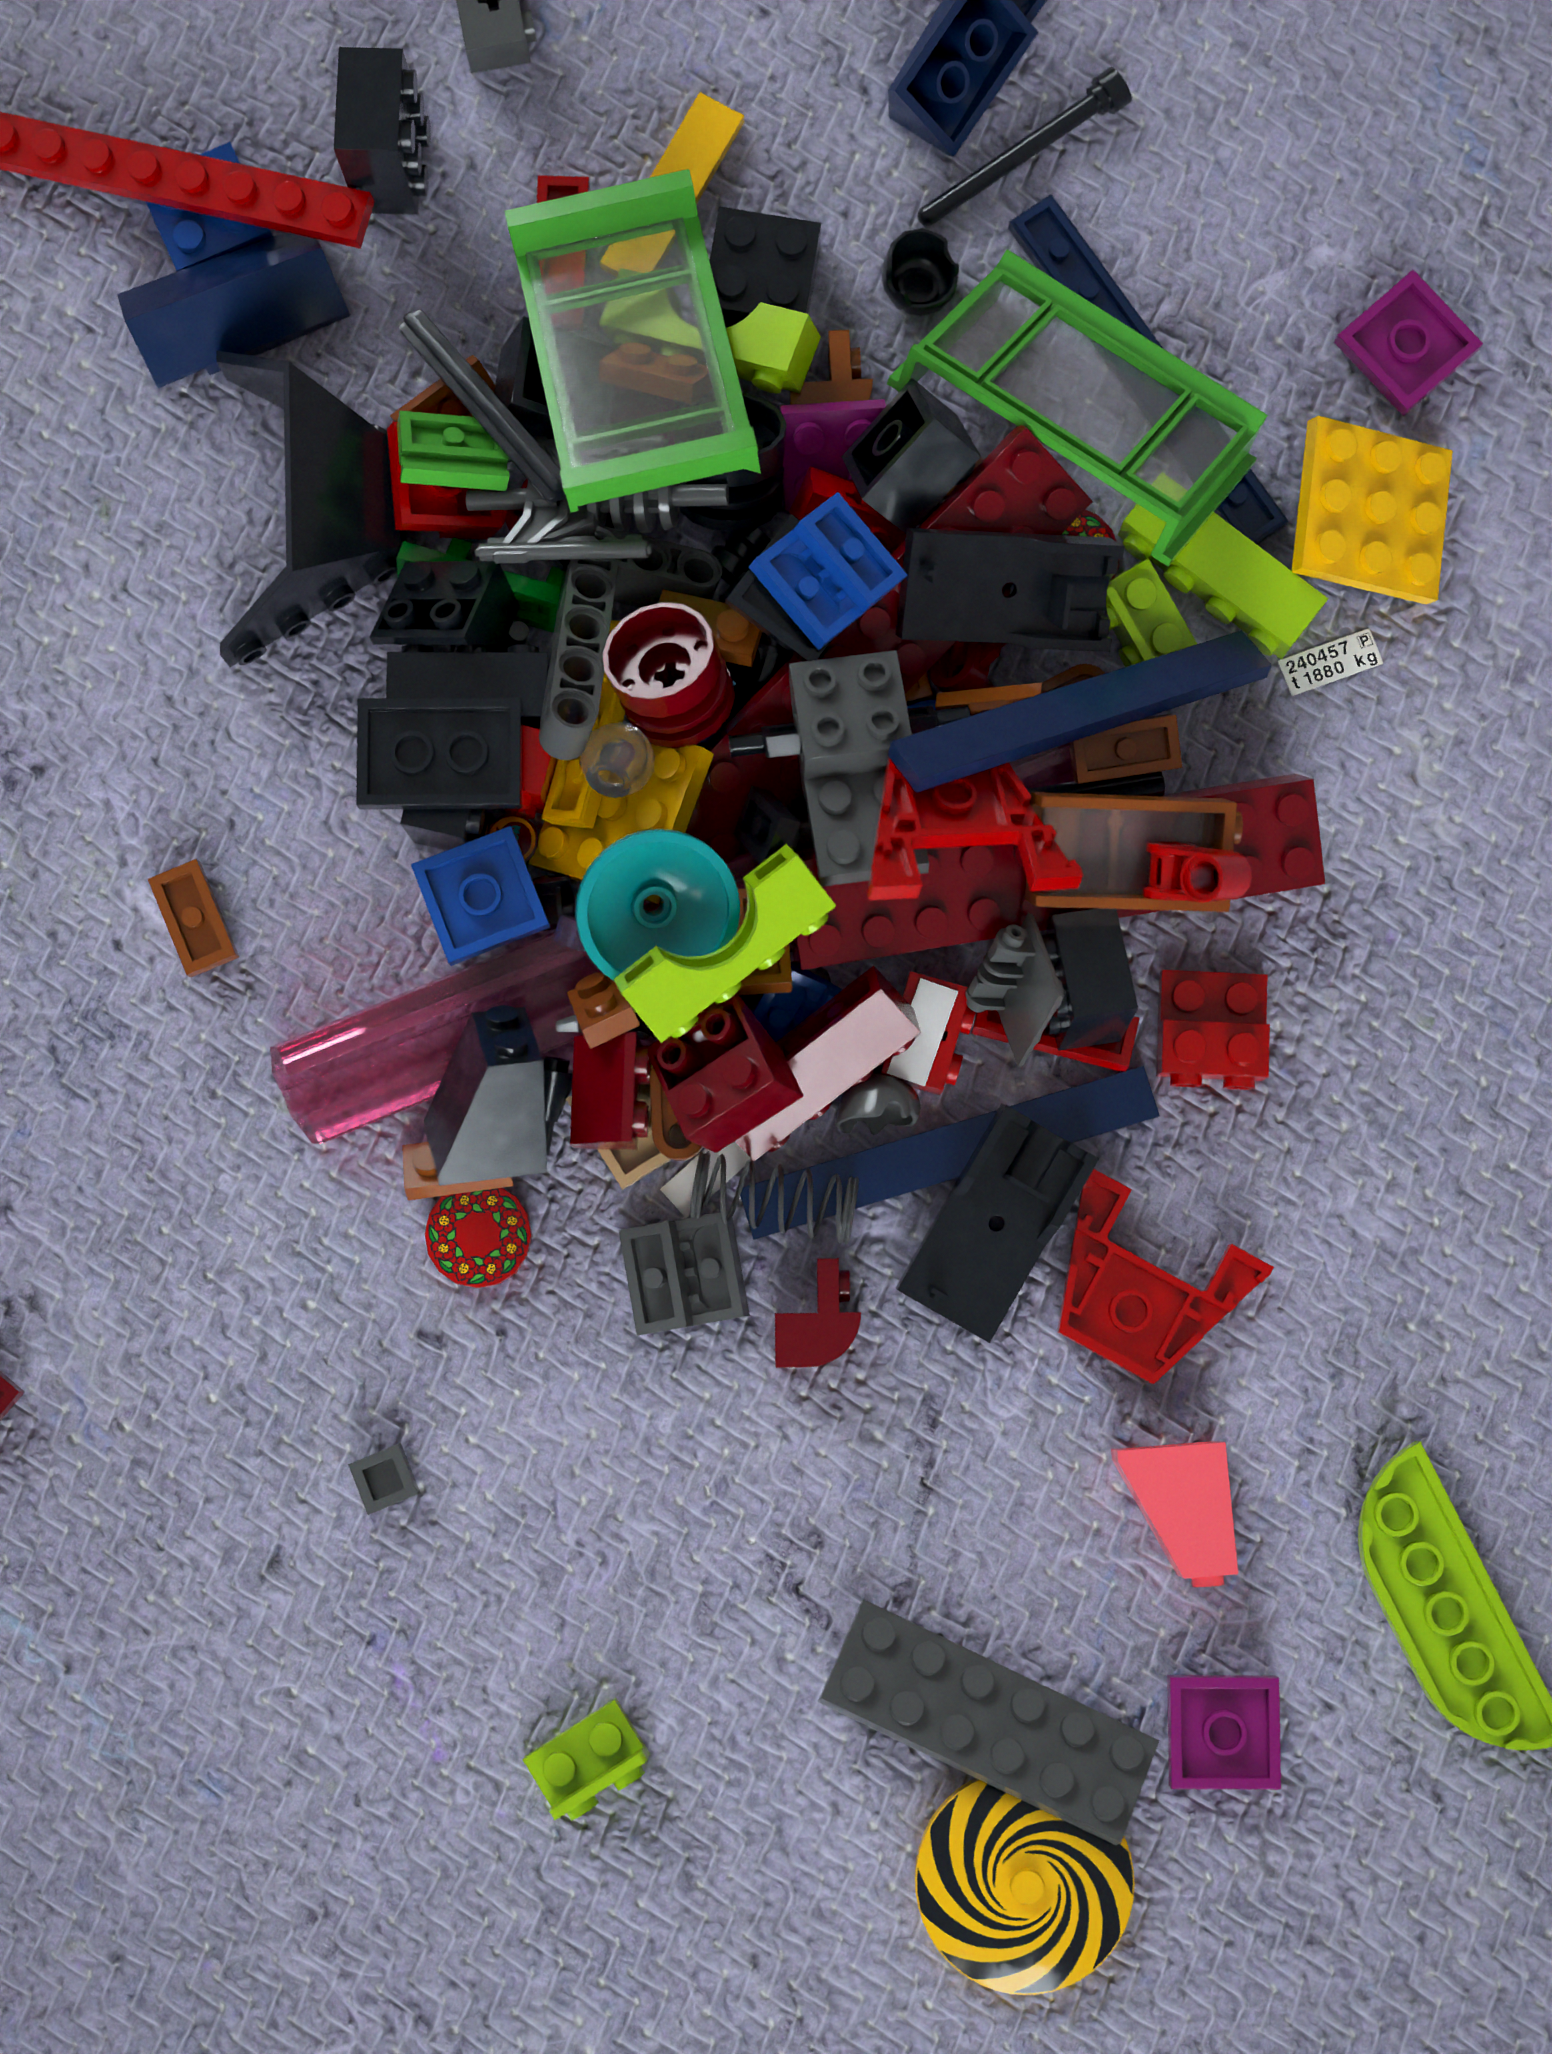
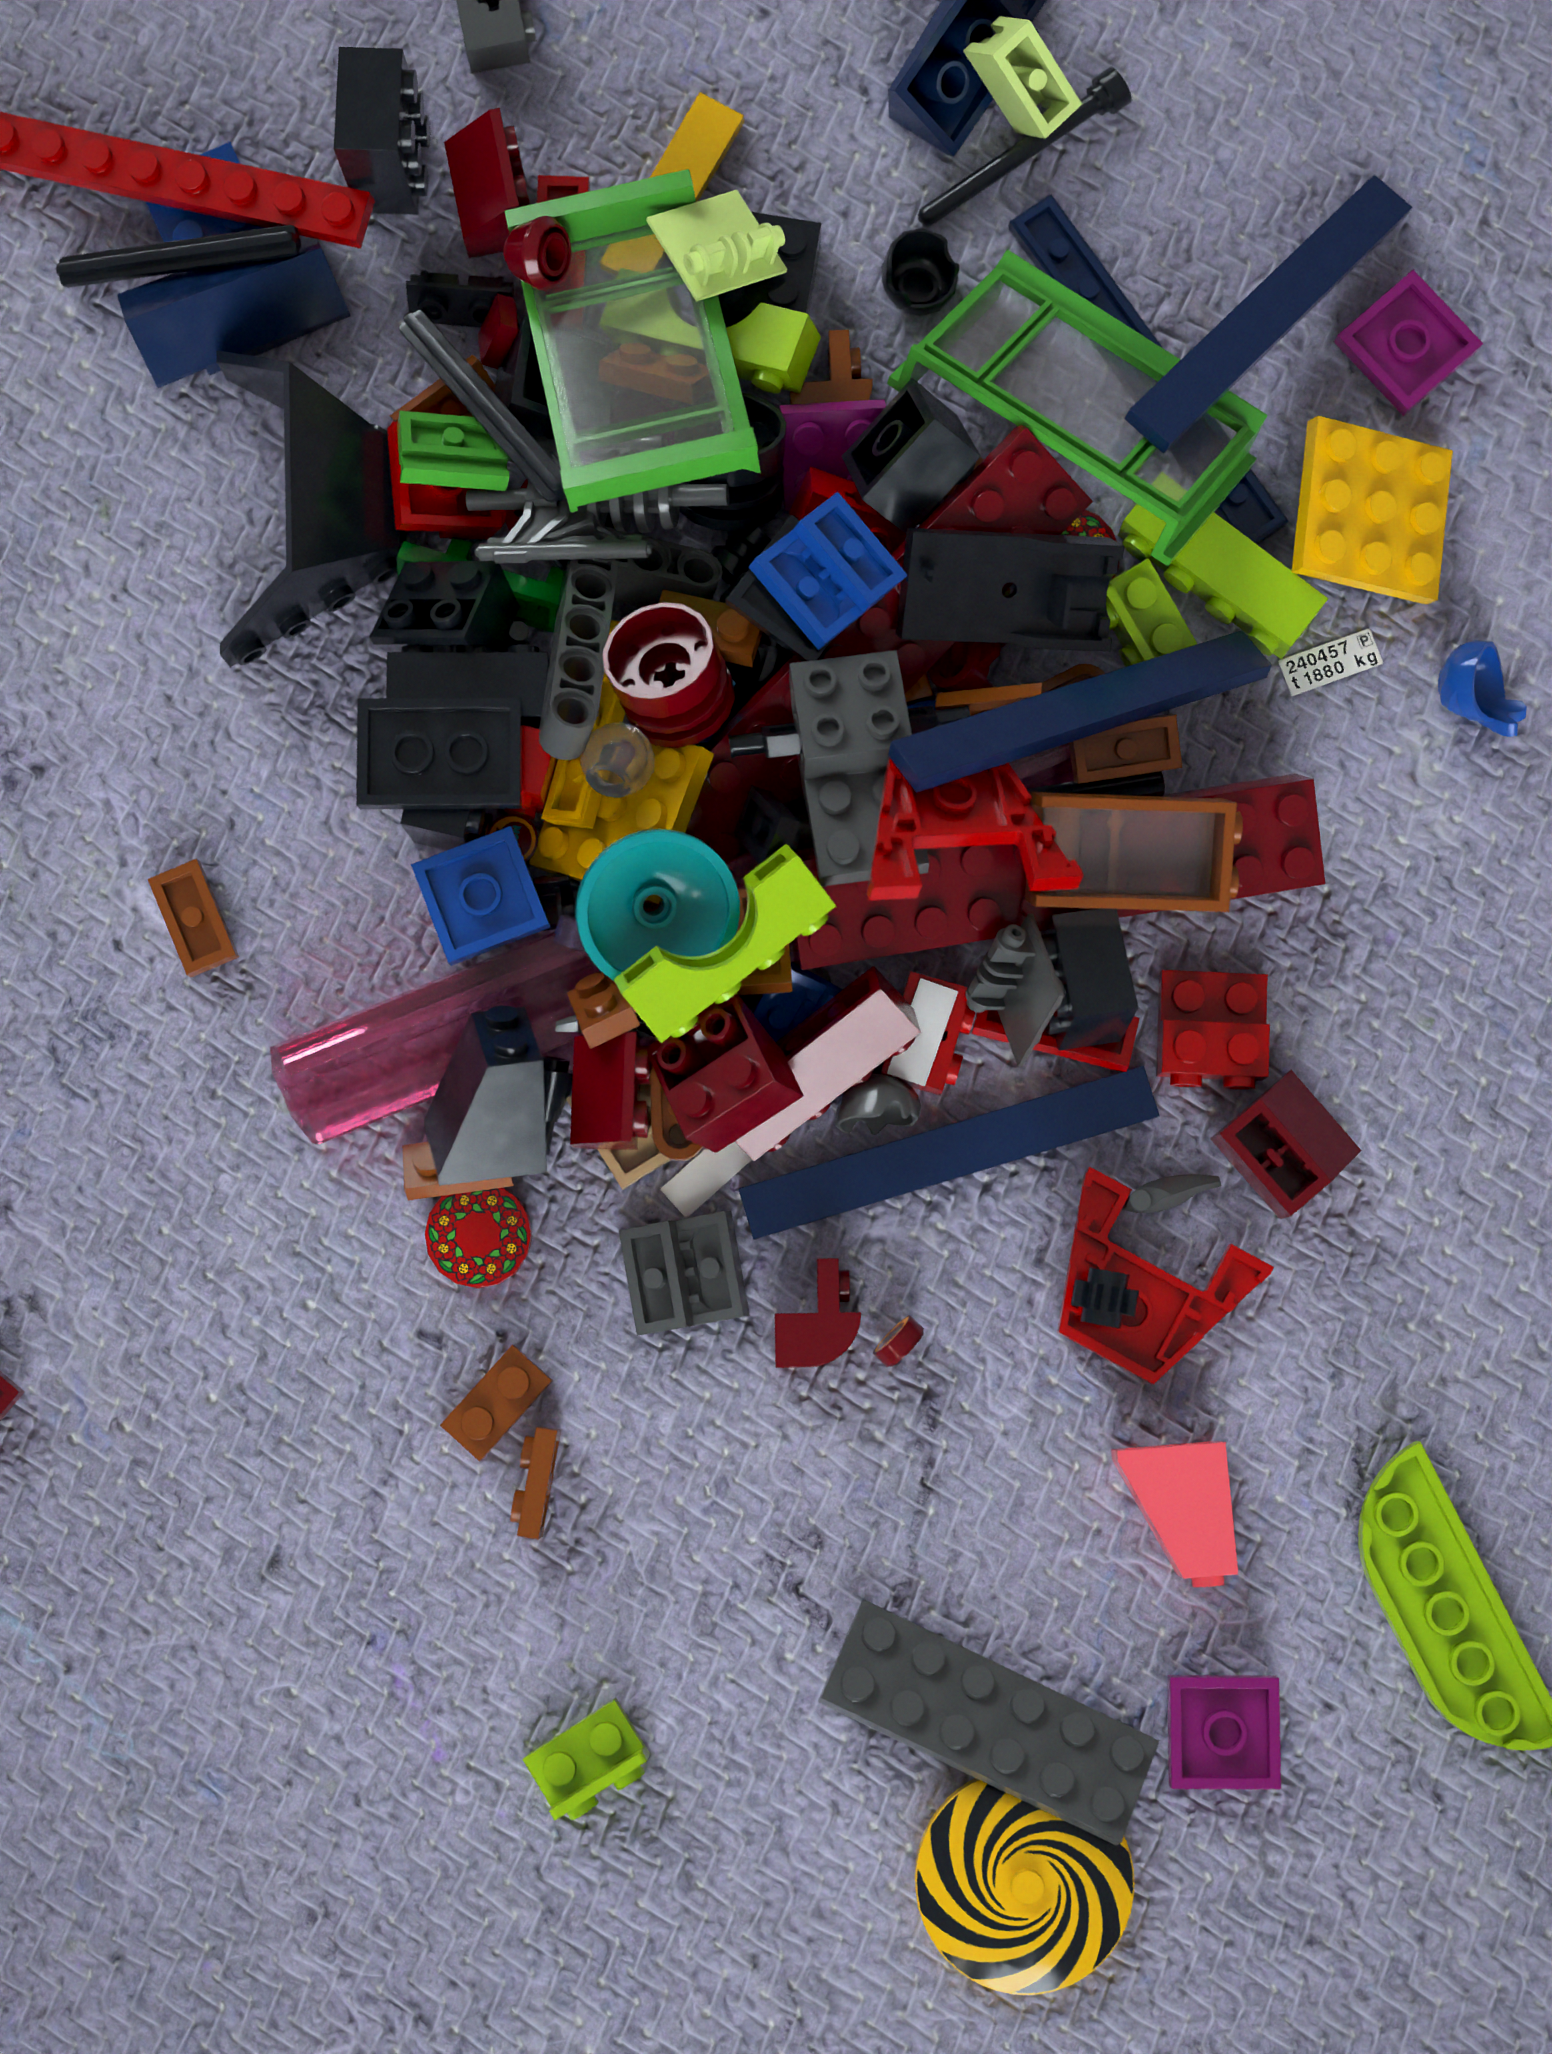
dark grey plate [348,1443,420,1515] -> none
dark grey piece [689,1150,859,1245] -> none
black piece [895,1103,1099,1343] -> none
red piece [1142,840,1252,903] -> none
none -> black axle [56,225,301,288]
none -> black hinge [406,270,514,327]
none -> dark orange plate [440,1345,553,1461]
none -> dark red slope [444,108,530,259]
none -> dark red tile [478,293,519,370]
none -> dark red cone [503,216,572,291]
none -> dark orange plate [510,1426,561,1540]
none -> yellowish green hinge [646,190,787,302]
none -> dark red tile [873,1315,924,1367]
none -> yellowish green brick [963,16,1082,139]
none -> black gear [1071,1267,1139,1328]
none -> dark grey bar [1122,1174,1221,1213]
none -> dark blue tile [1124,174,1413,454]
none -> dark red slope [1210,1070,1362,1219]
none -> blue piece [1438,640,1527,737]

